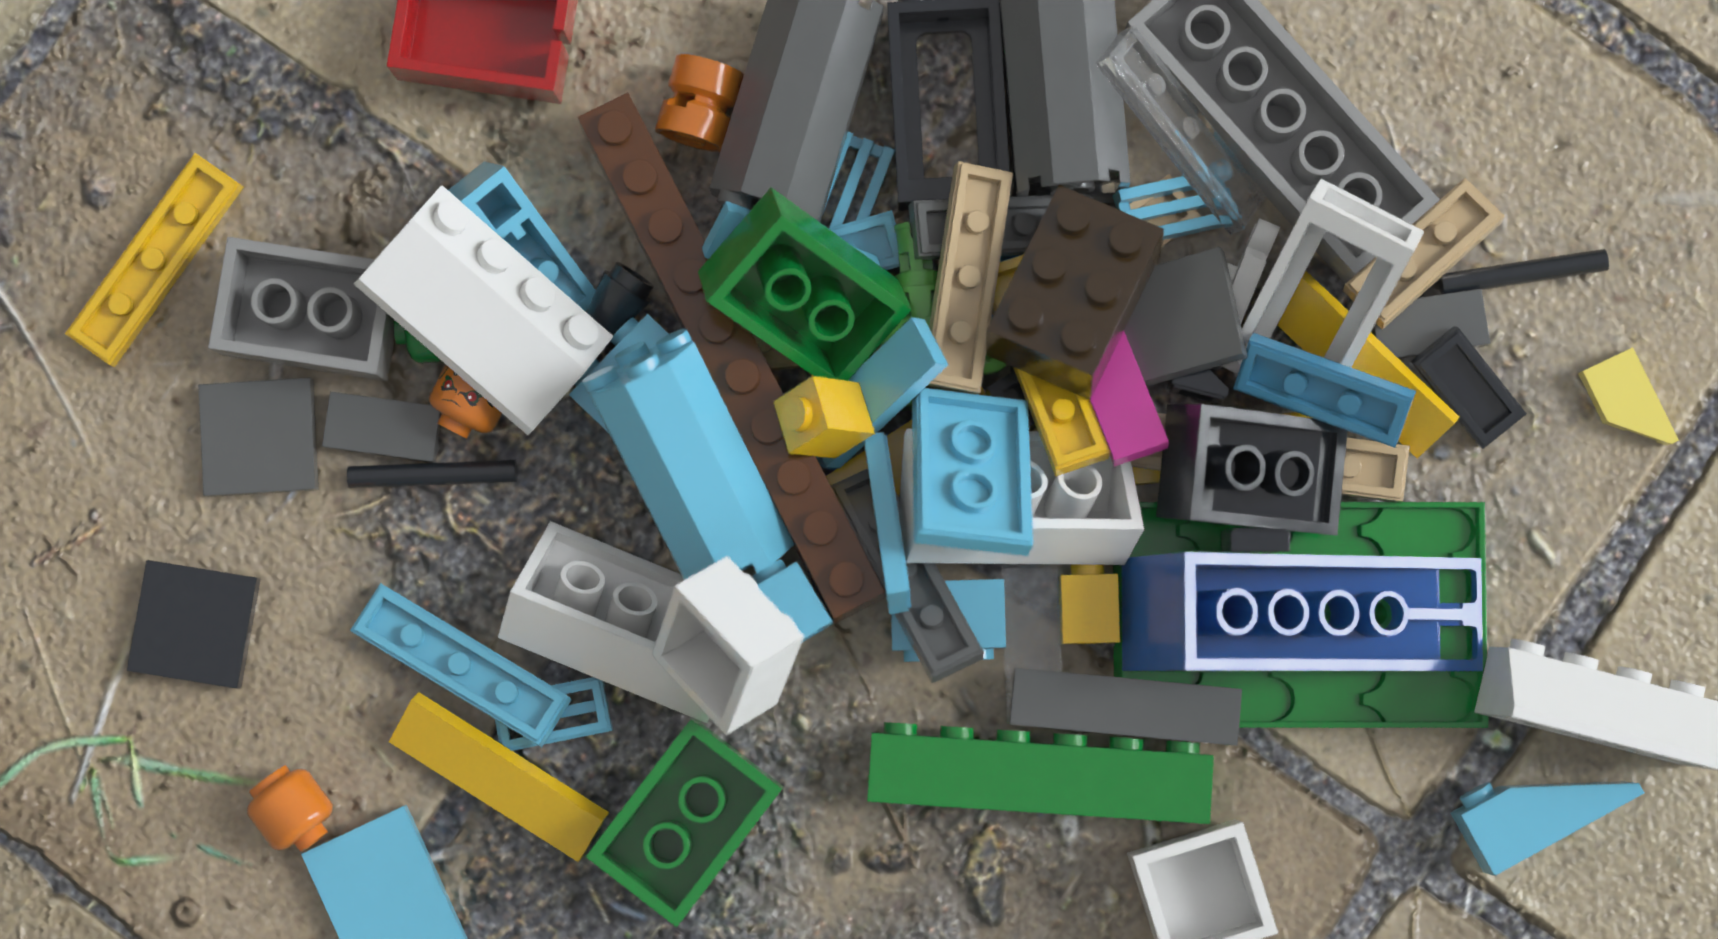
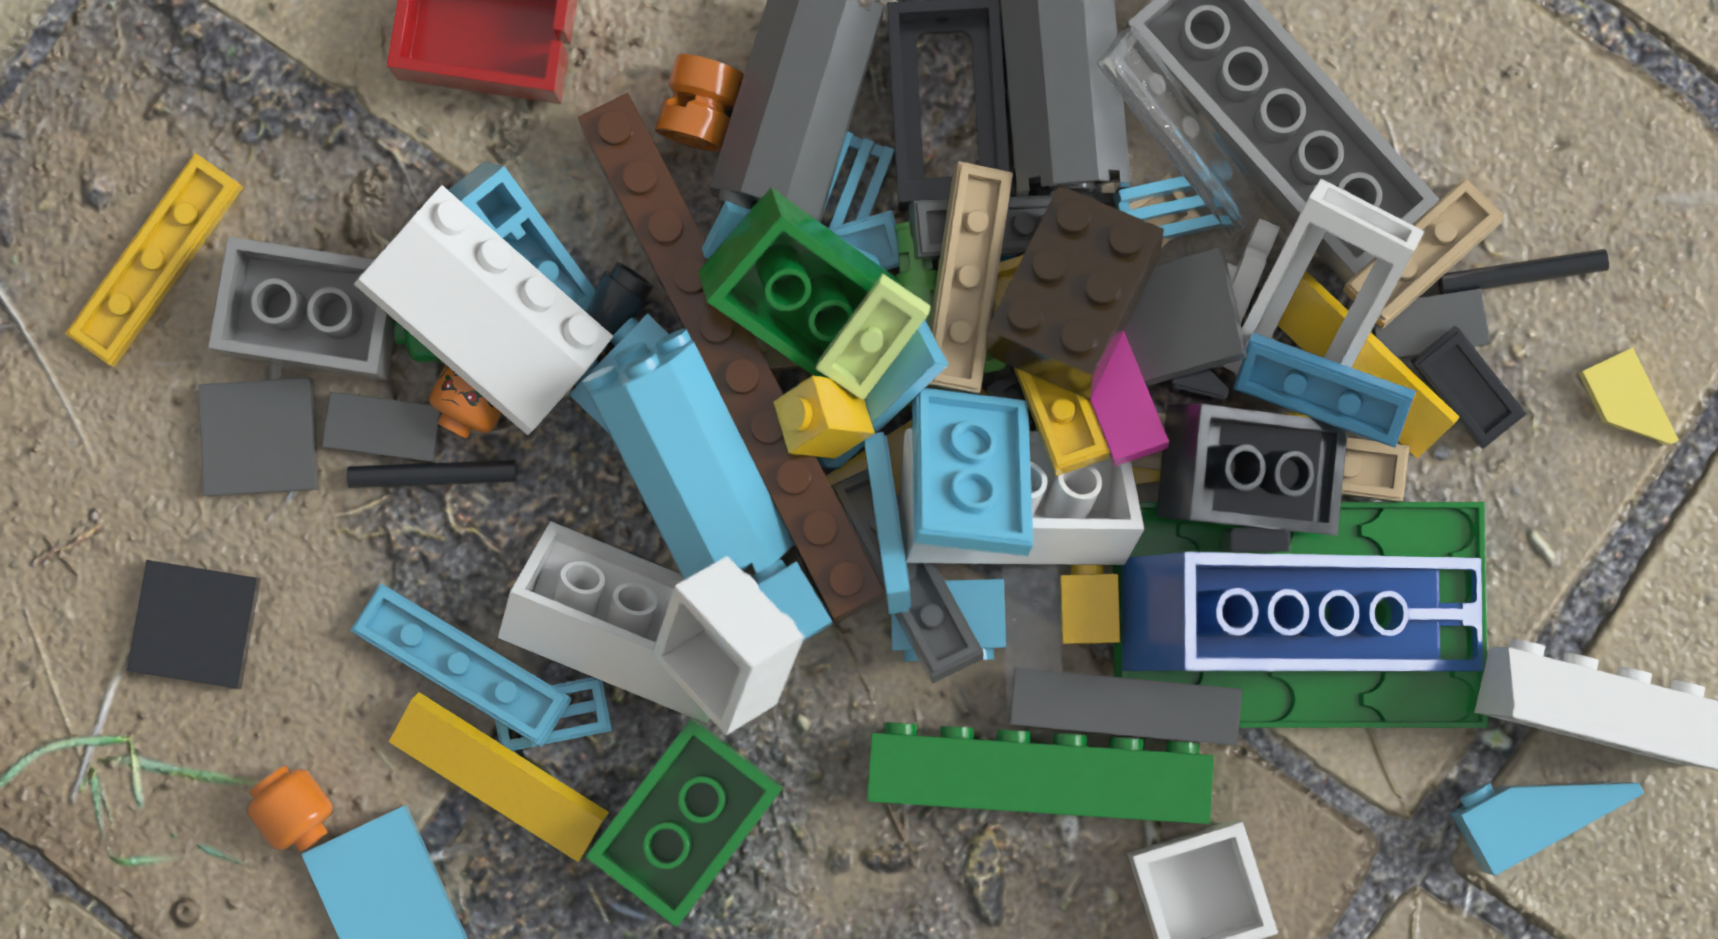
none -> yellowish green plate [816,274,930,400]

